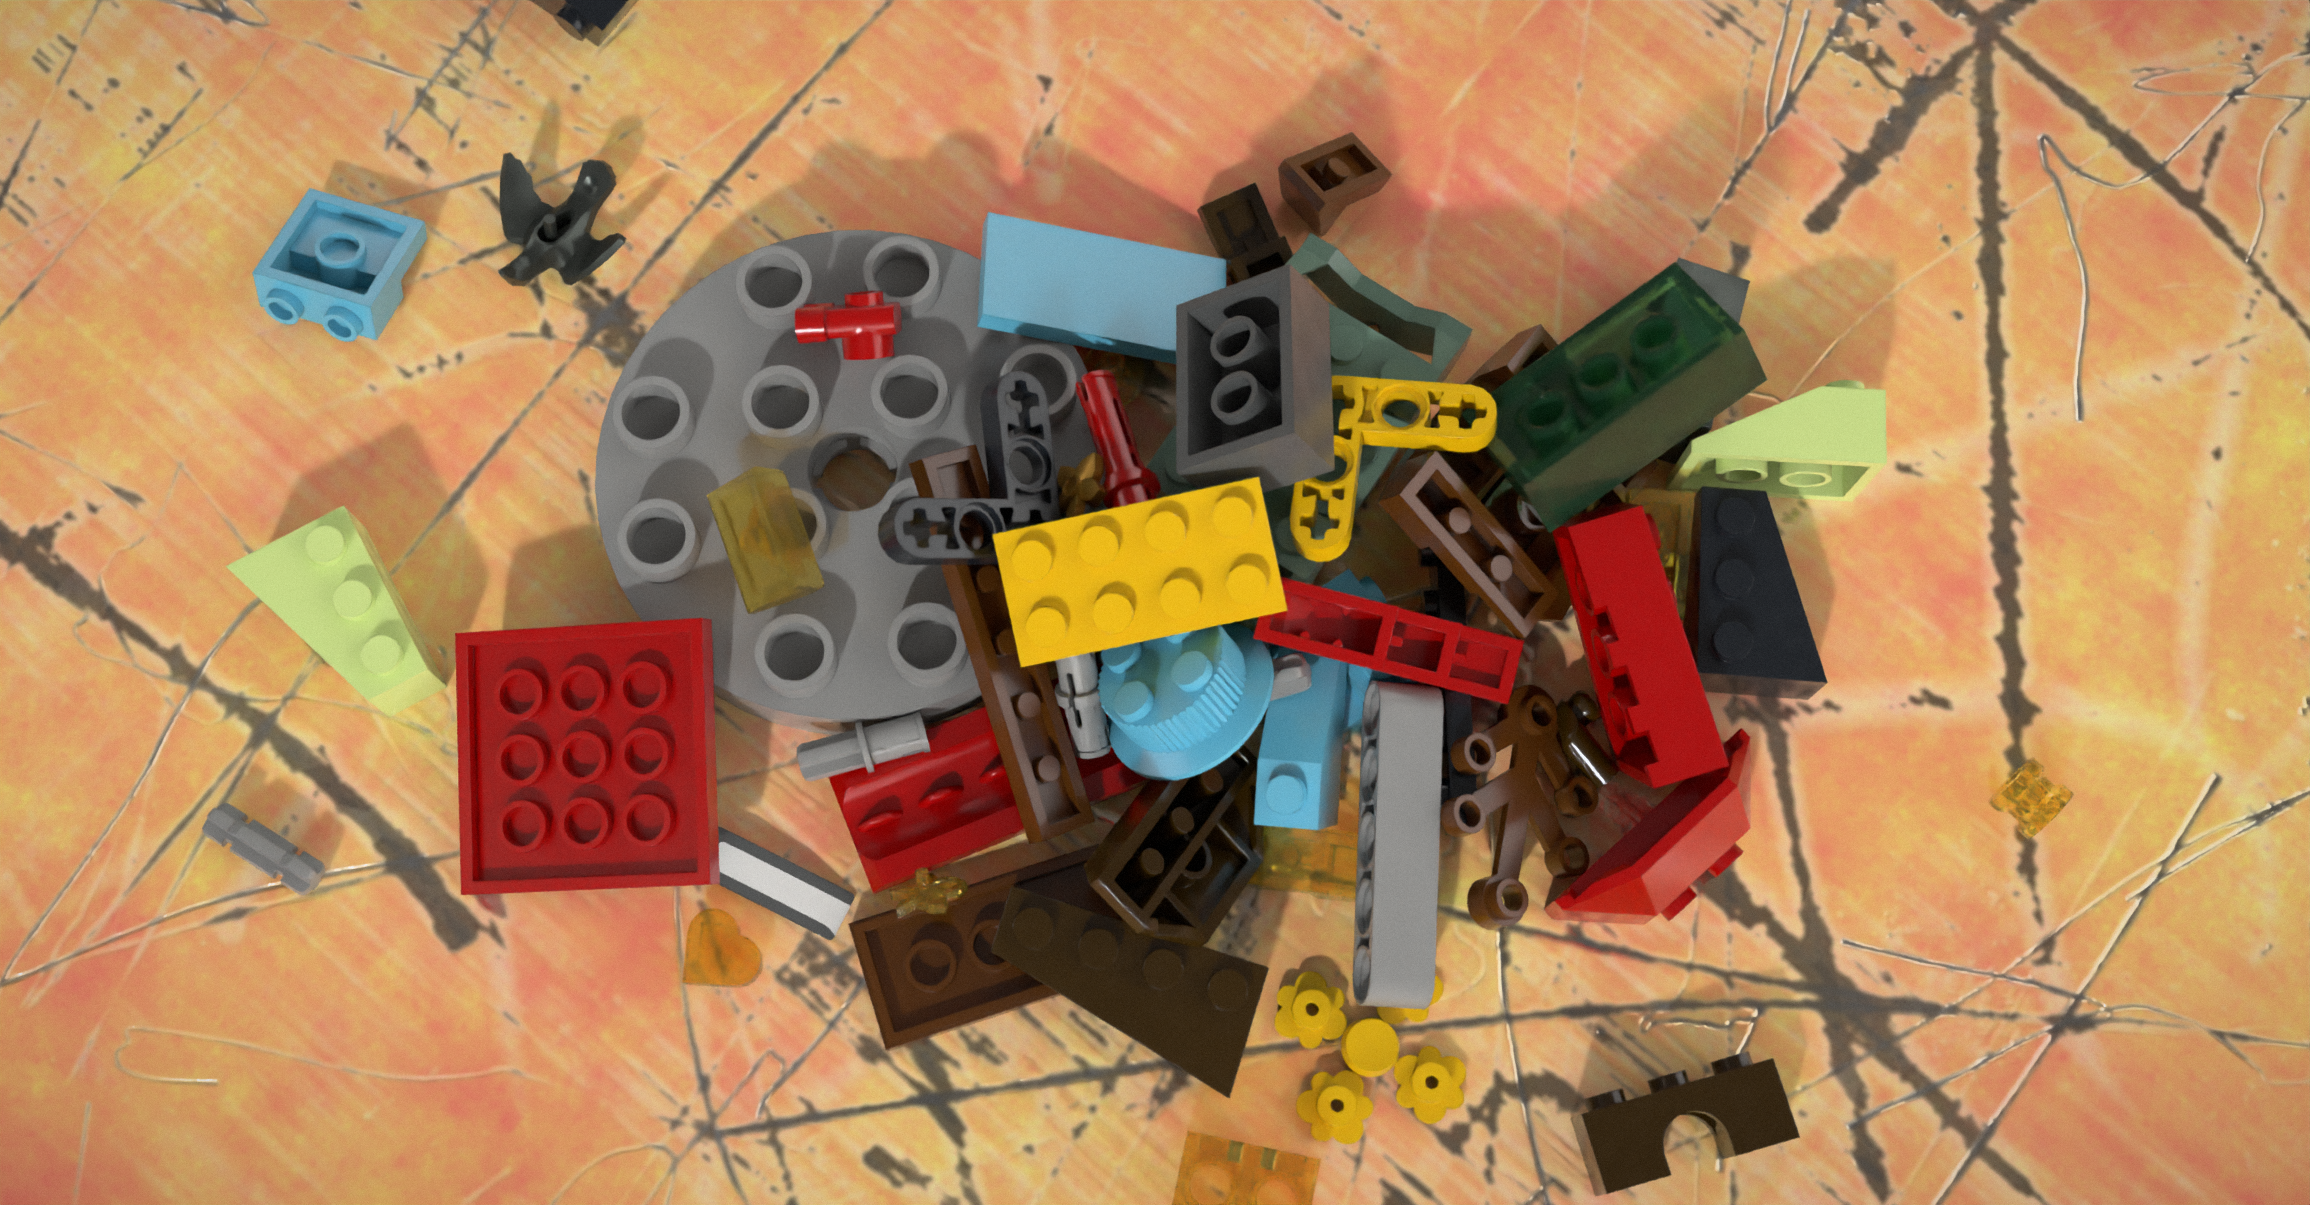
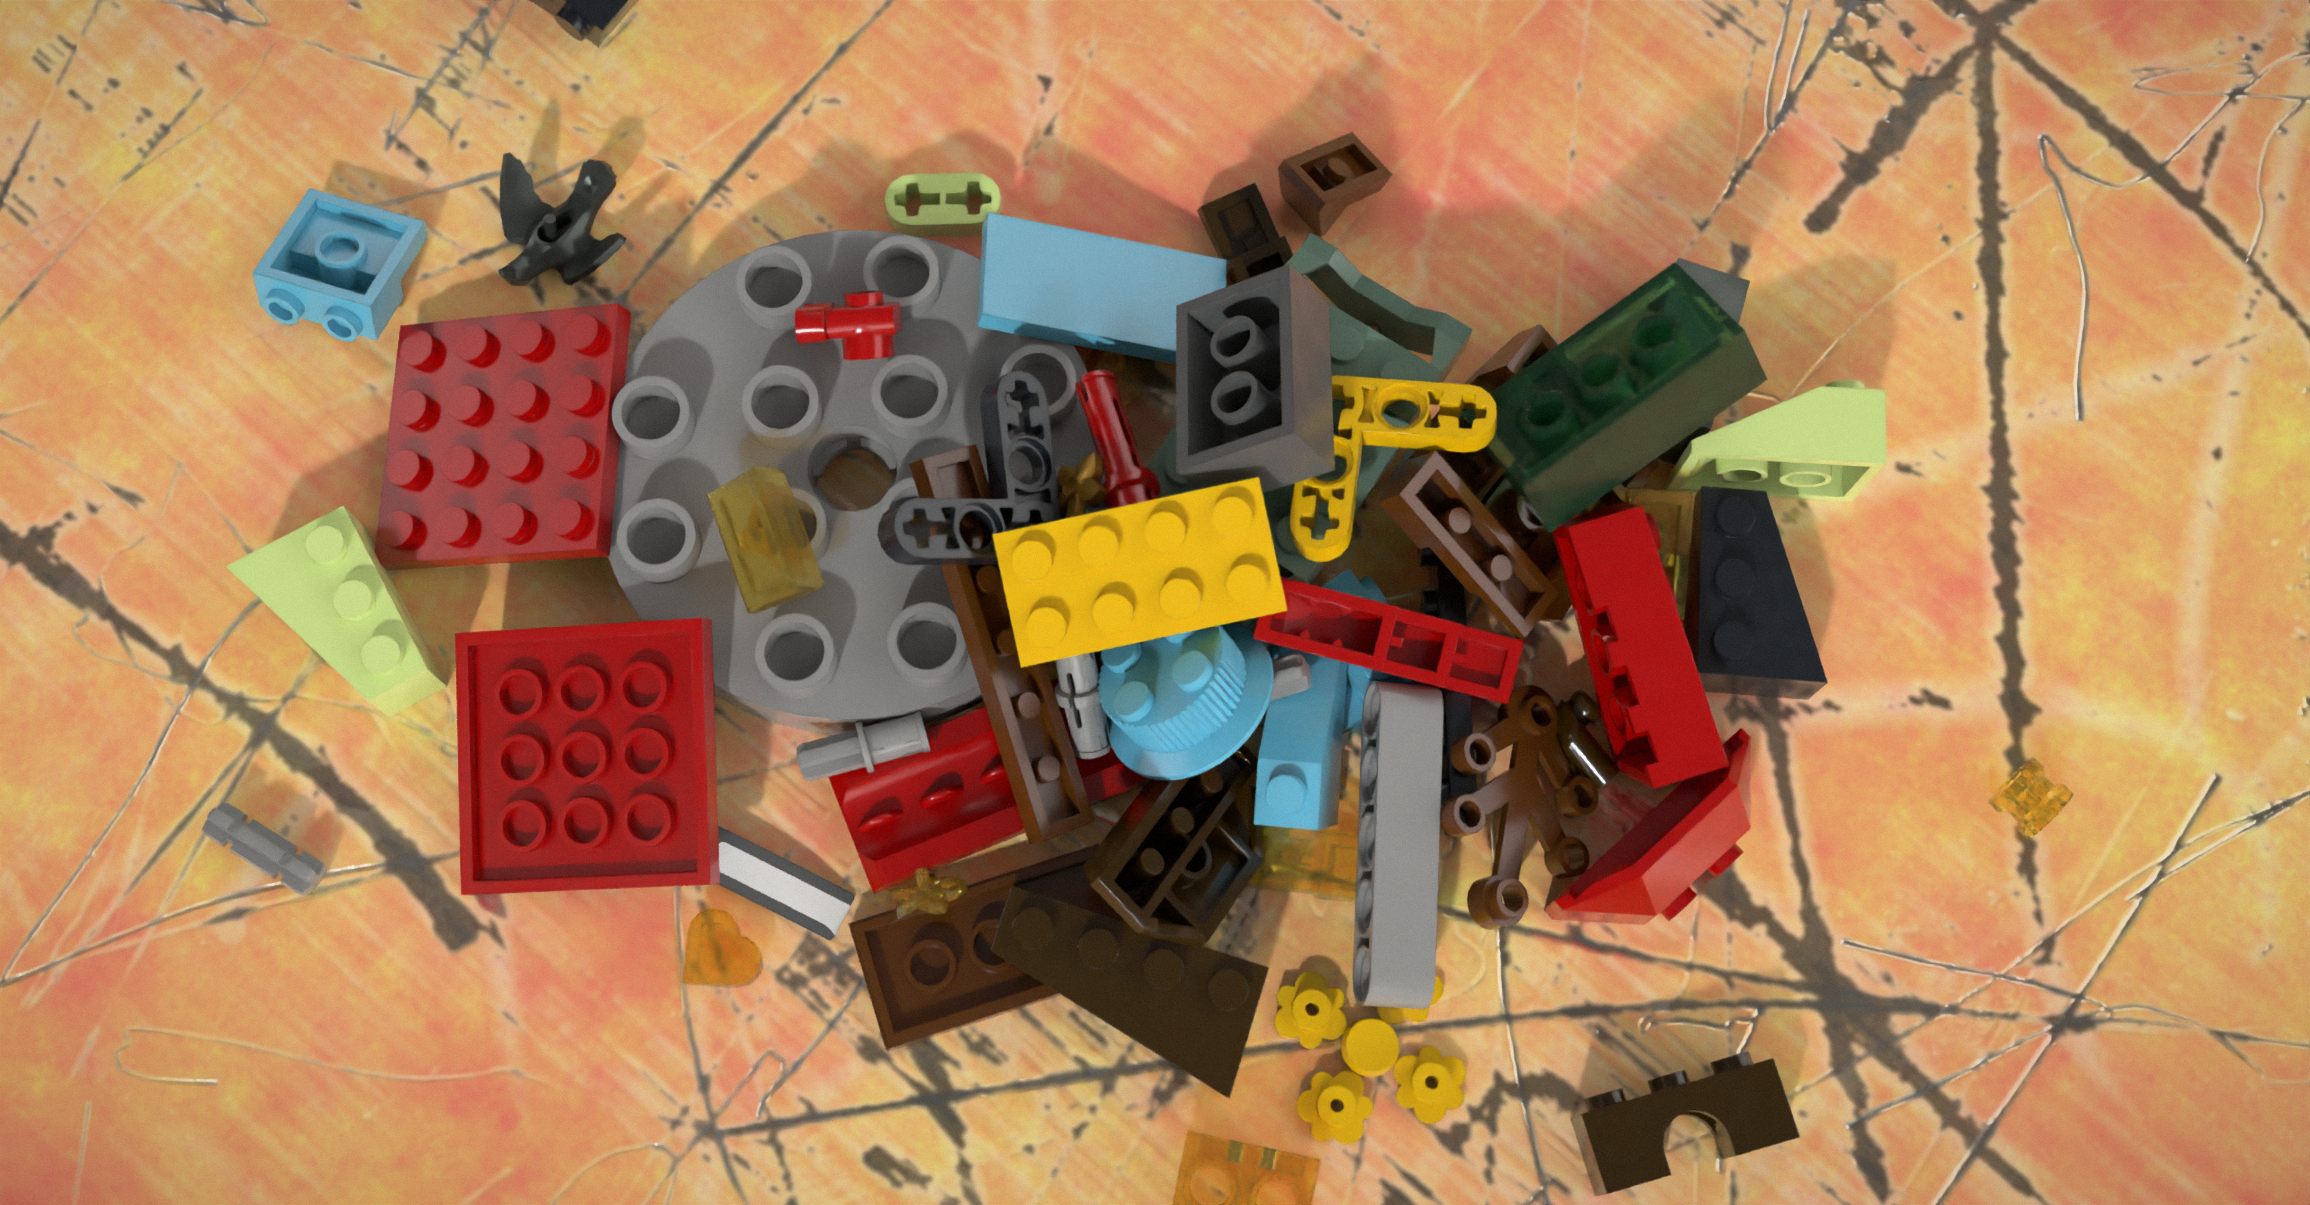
none -> red plate [375,303,631,571]
none -> yellowish green beam [885,172,1002,237]

